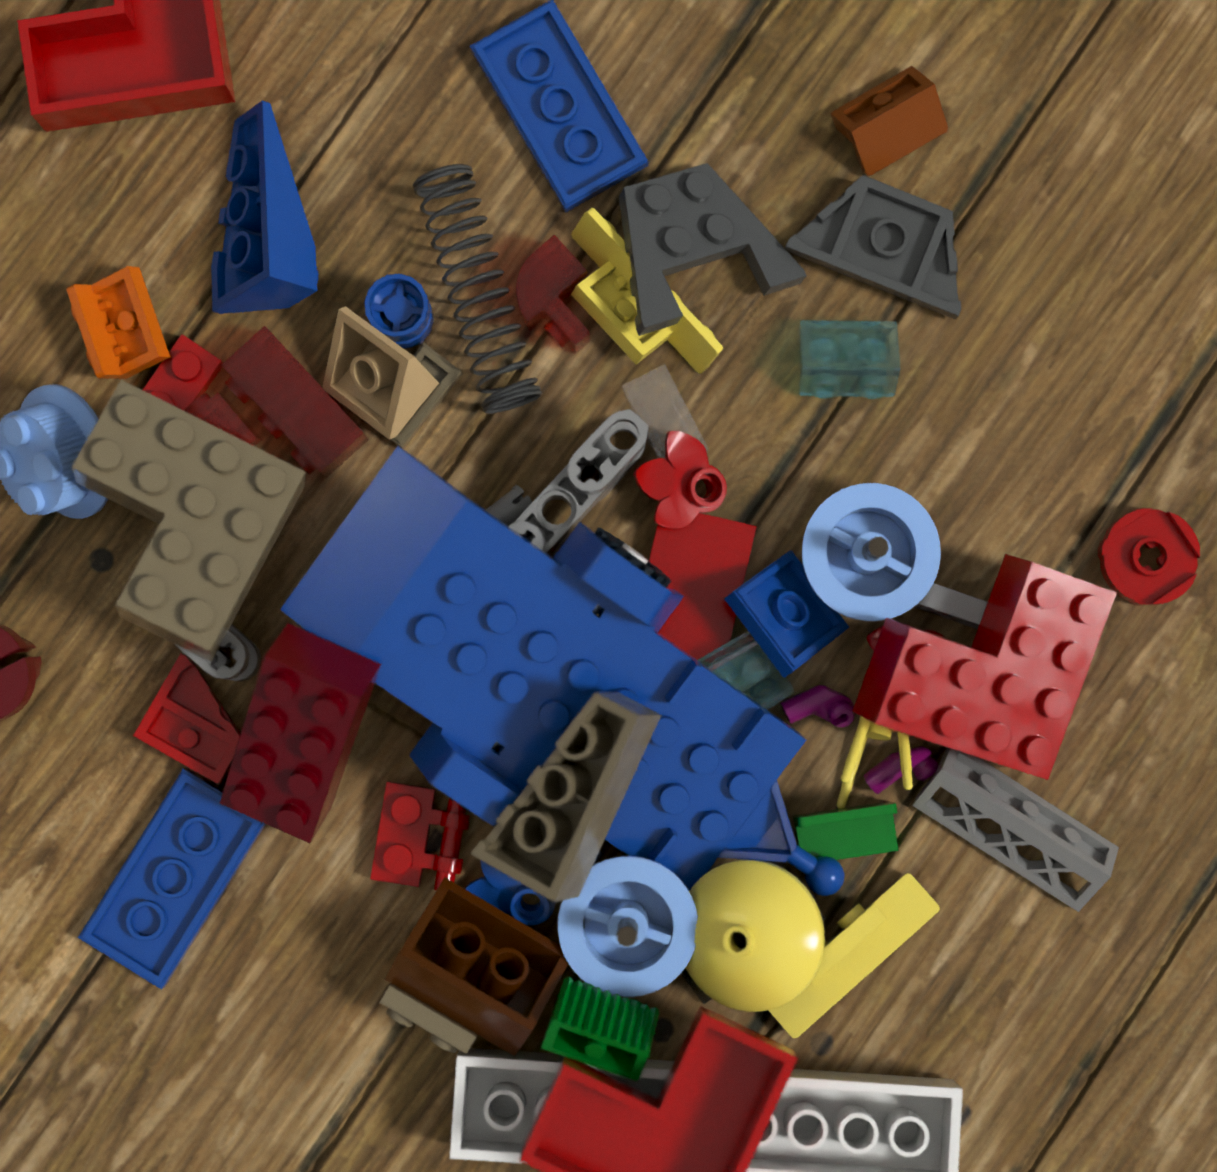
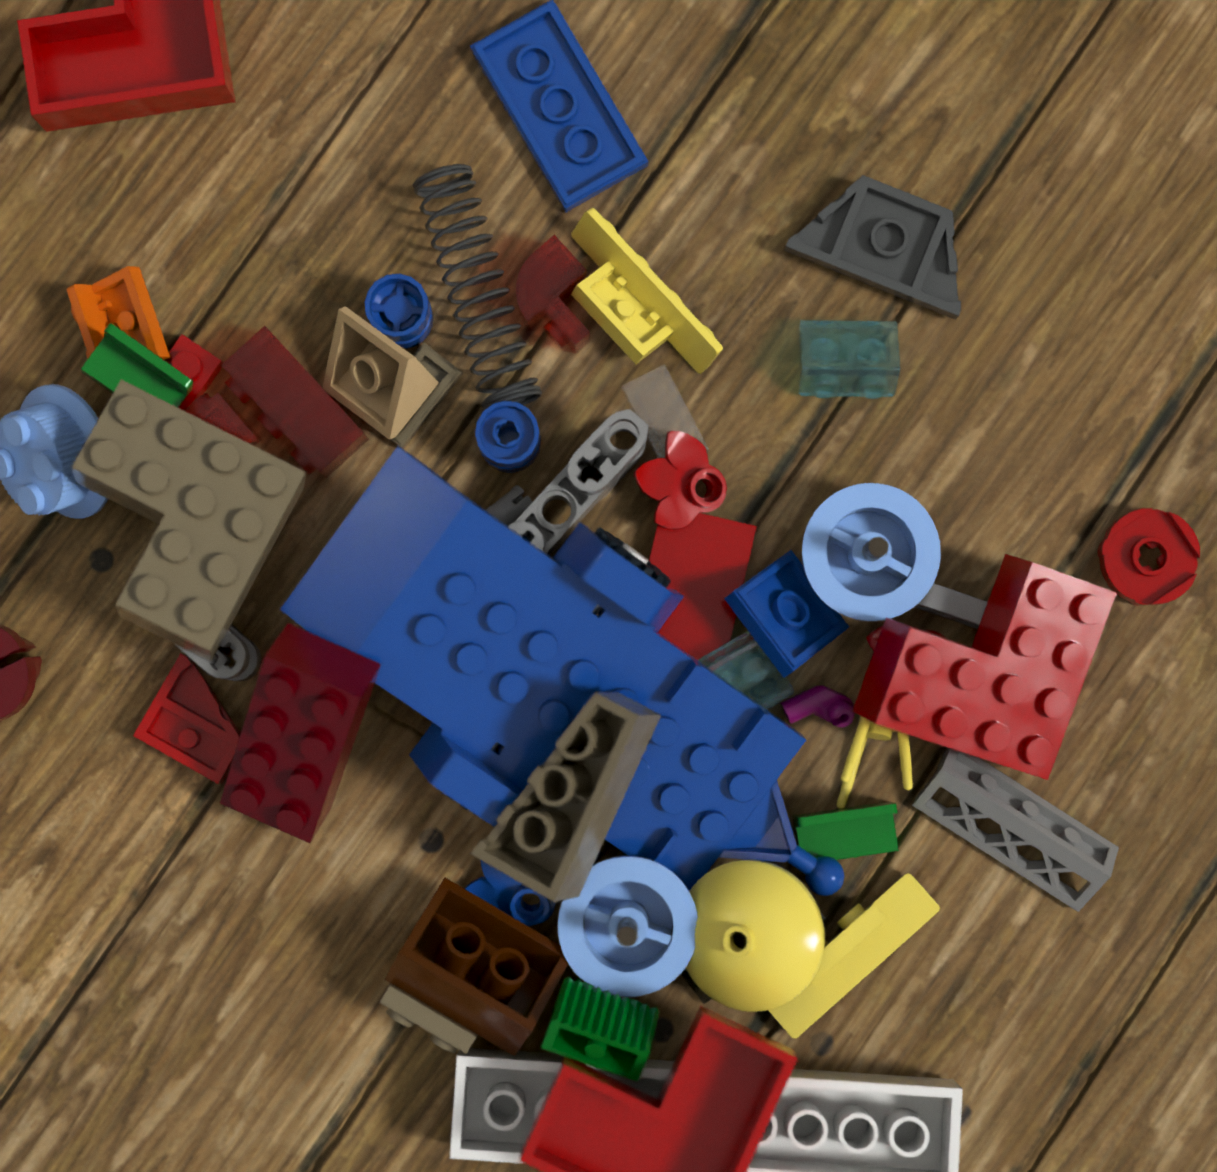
blue tile [78,768,266,989] -> none
blue wedge [211,100,319,314] -> none
red plate [370,781,471,890] -> none
dark grey wing [619,163,807,336] -> none
dark orange panel [830,66,948,176] -> none
magenta arm [864,746,938,794] -> none
none -> green panel [81,323,194,408]
none -> blue wheel [475,401,541,473]

